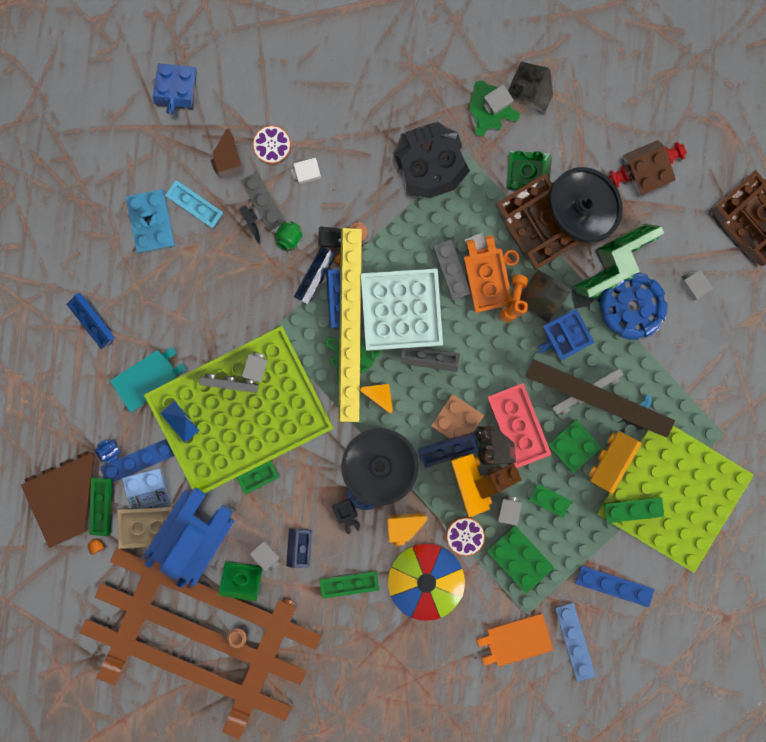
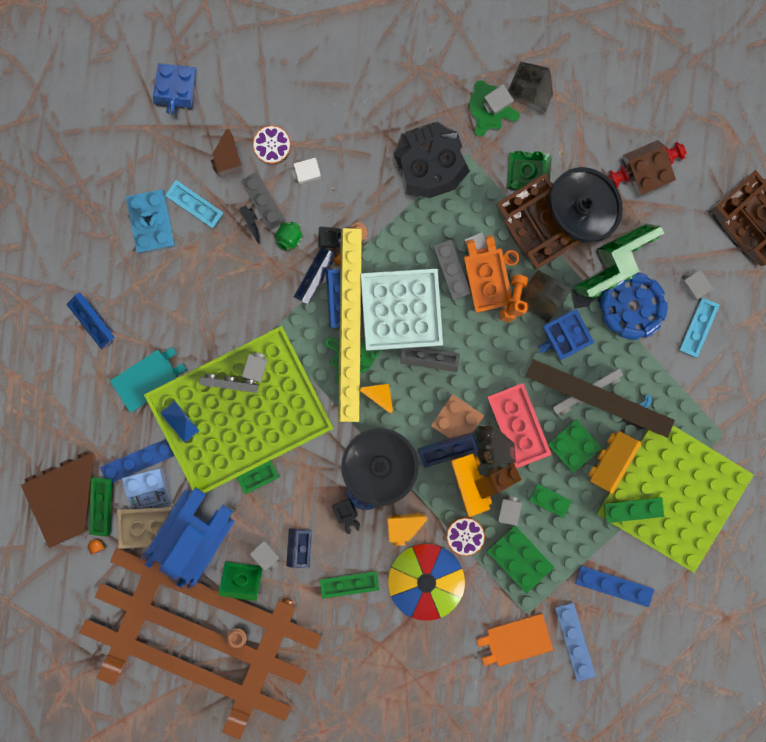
blue gear [95,439,120,464] -> none
none -> medium azure plate [679,297,720,358]

